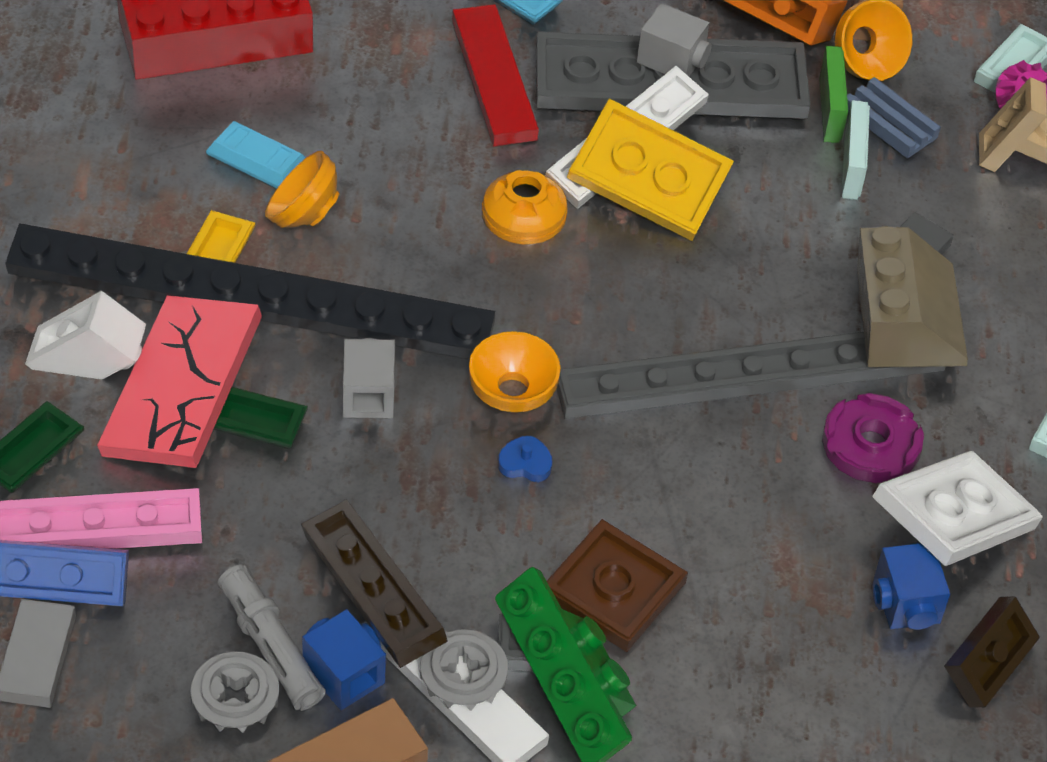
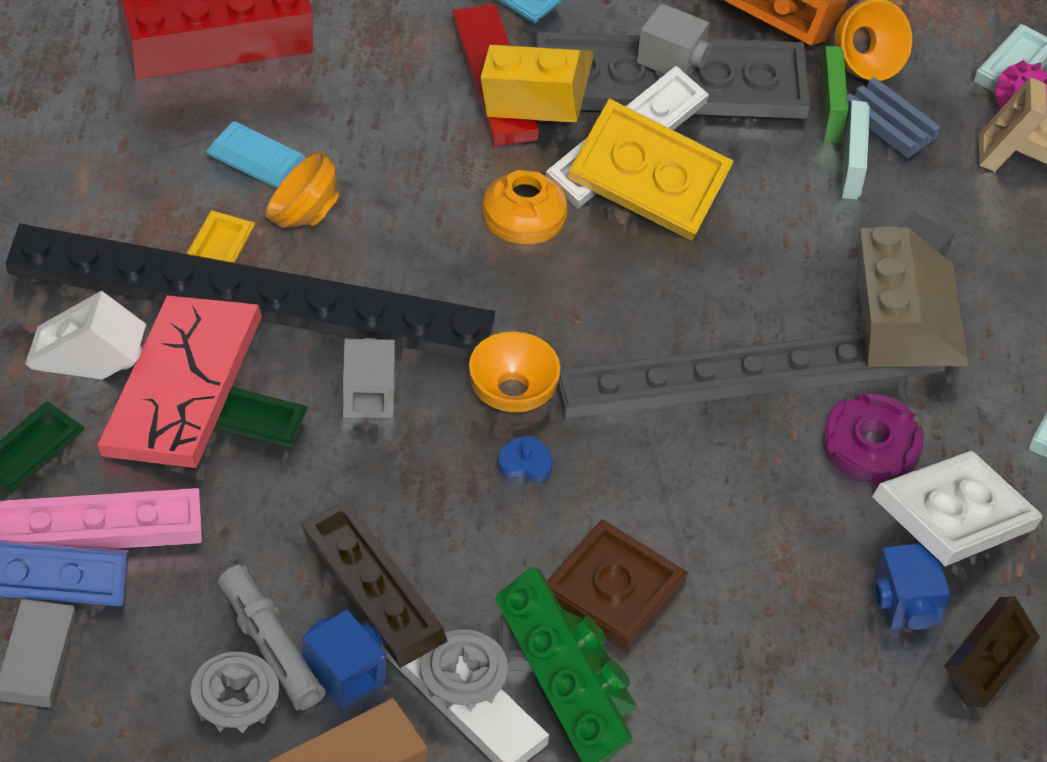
none -> yellow slope [481,45,593,123]

